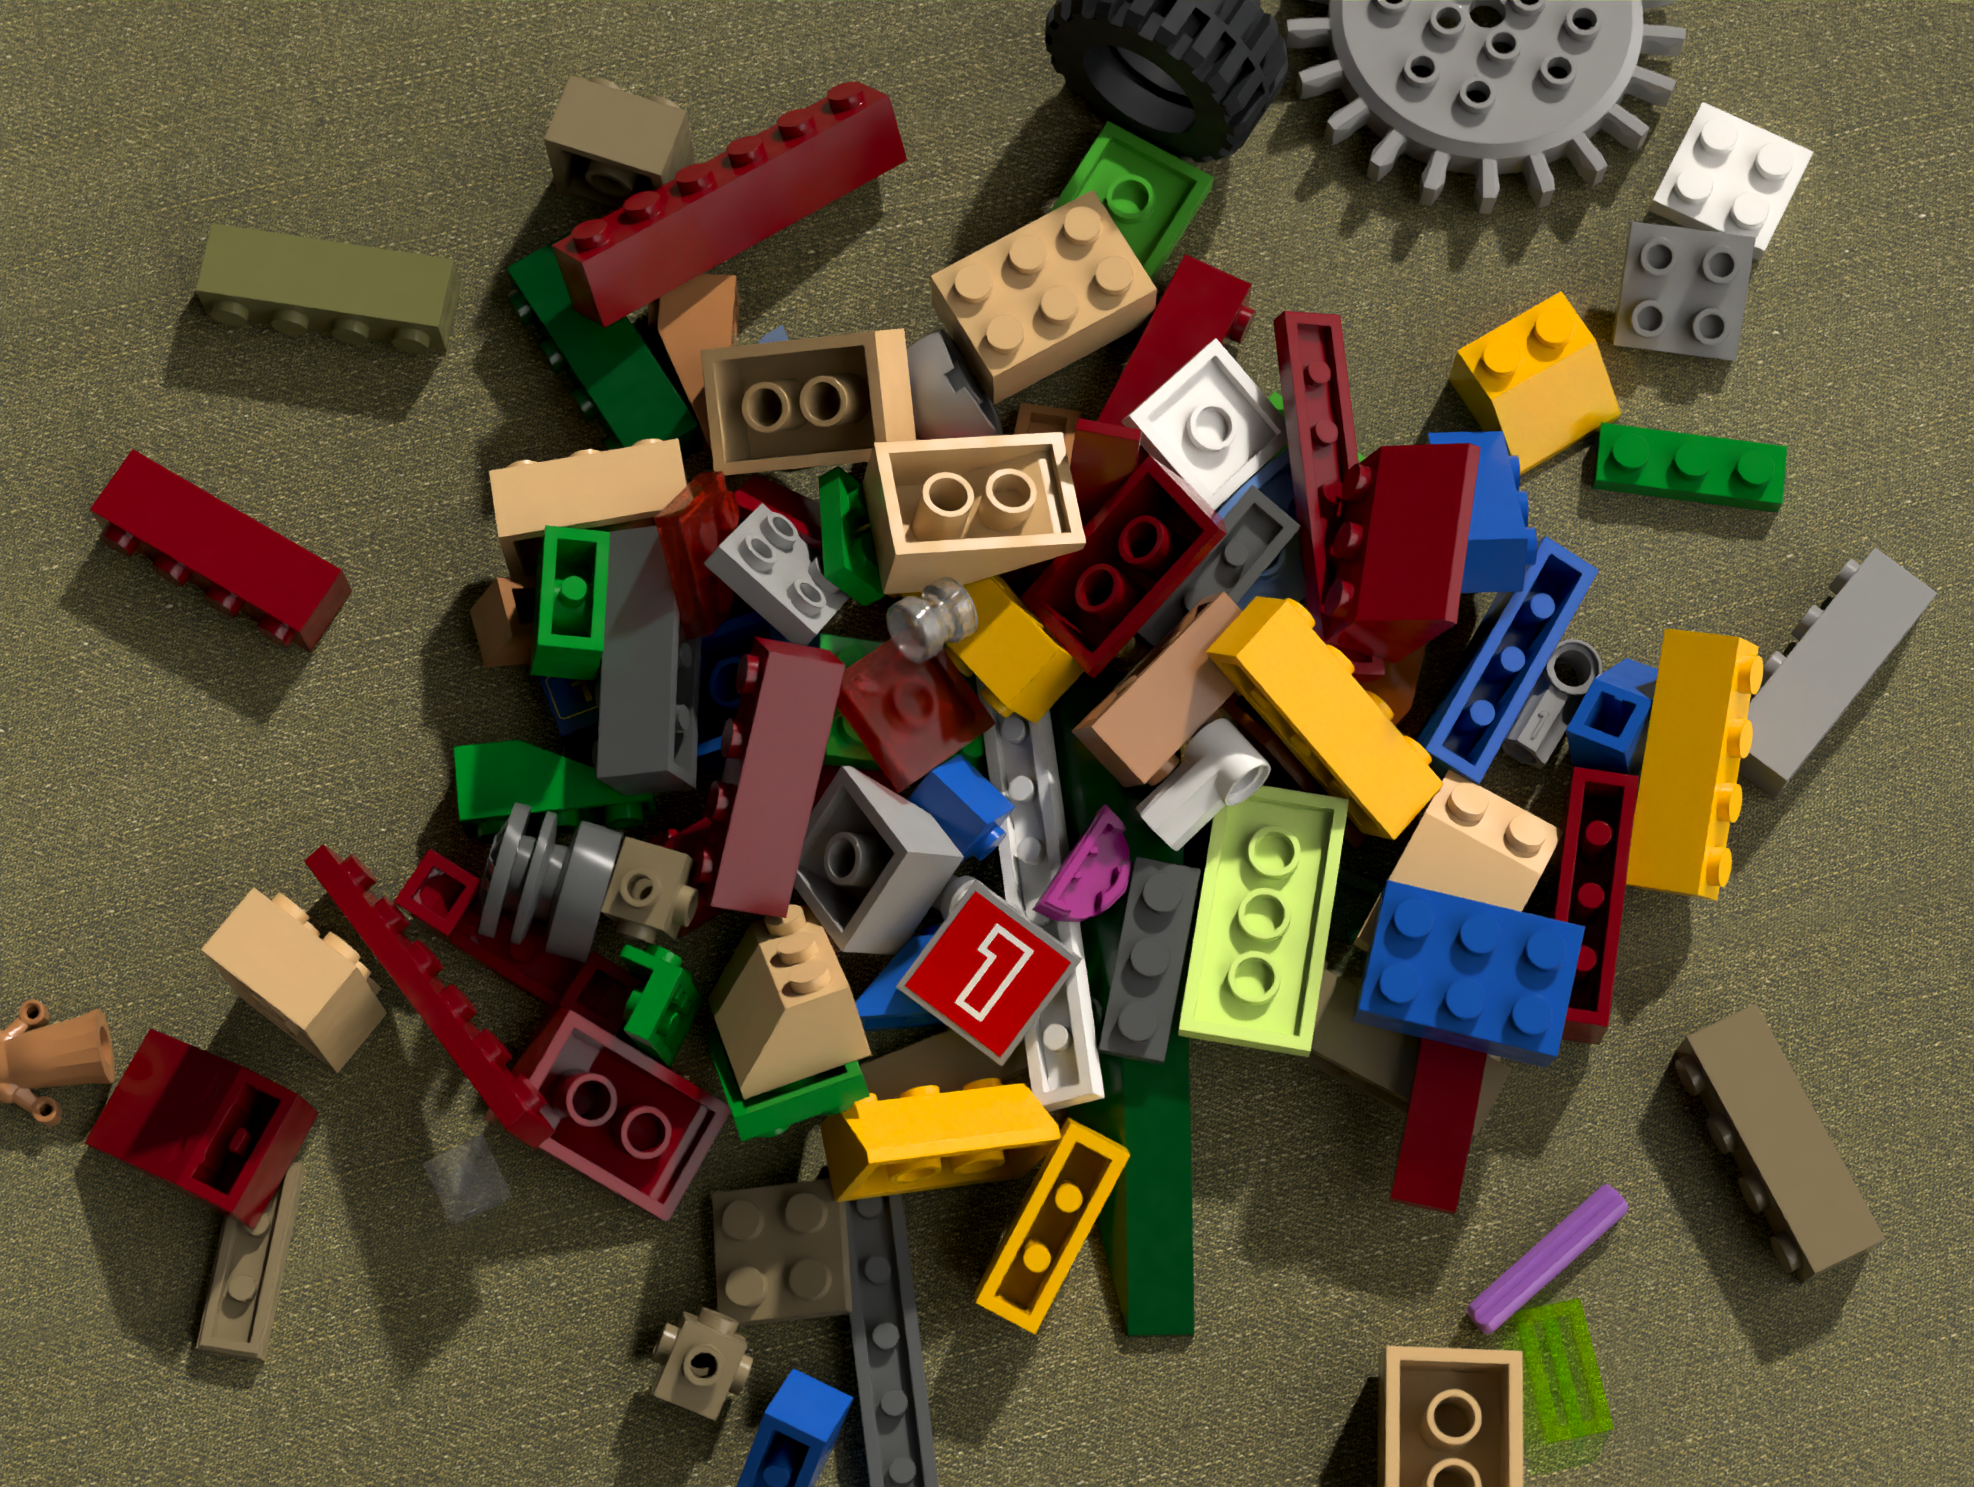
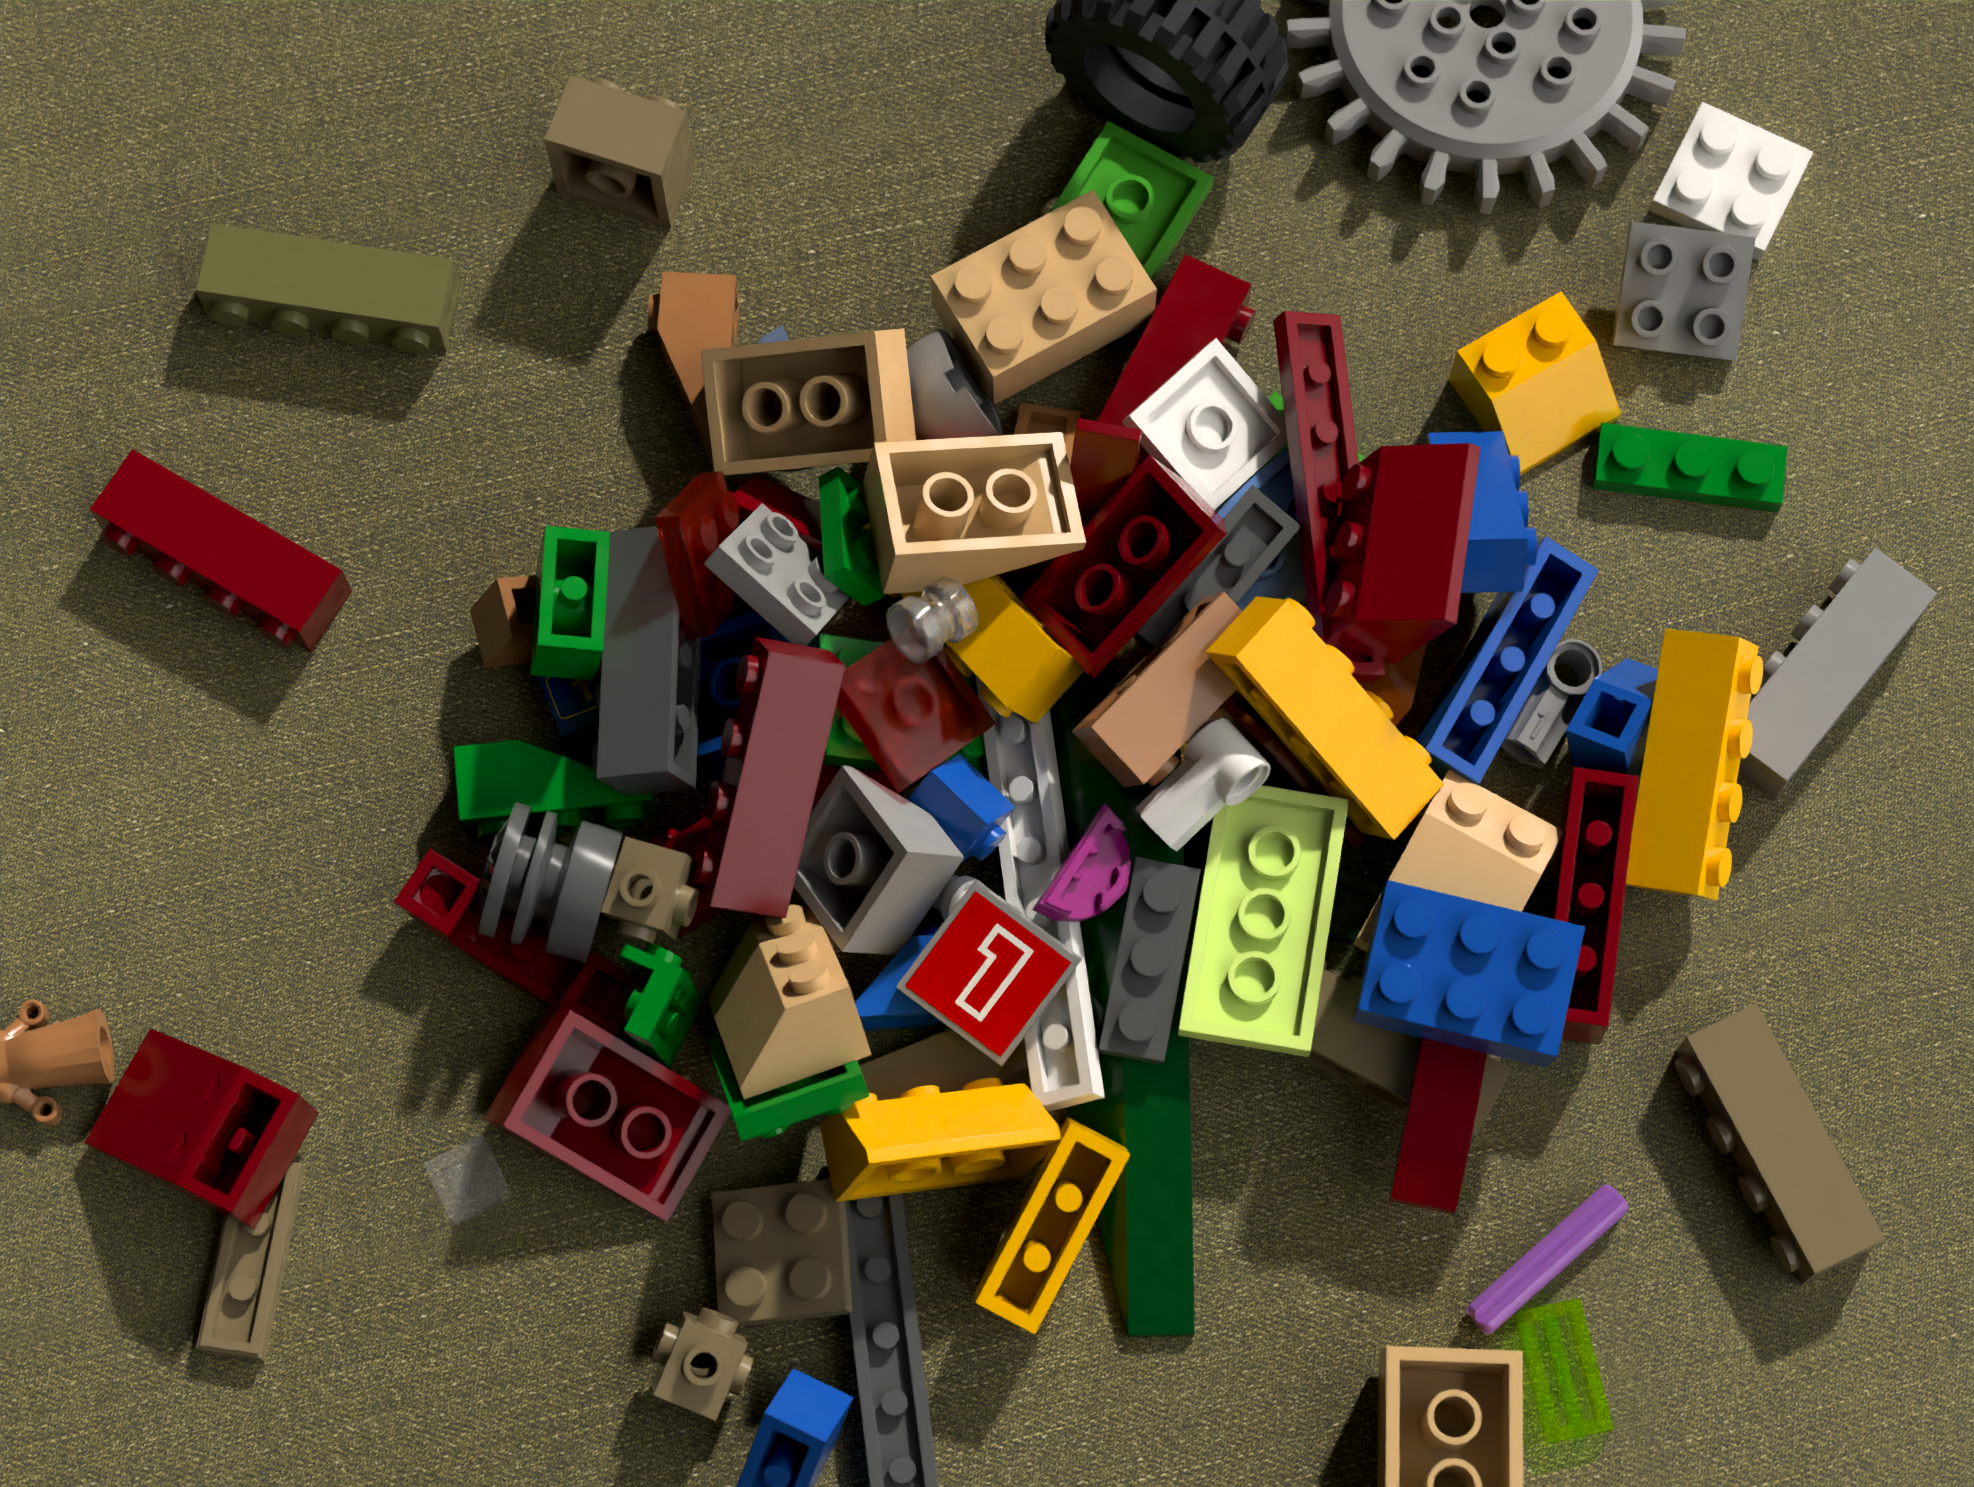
tan brick [201,887,387,1073] -> none
dark red plate [304,844,555,1149] -> none
tan slope [489,439,697,577] -> none
dark green brick [505,232,703,460] -> none
dark red brick [551,81,907,328] -> none

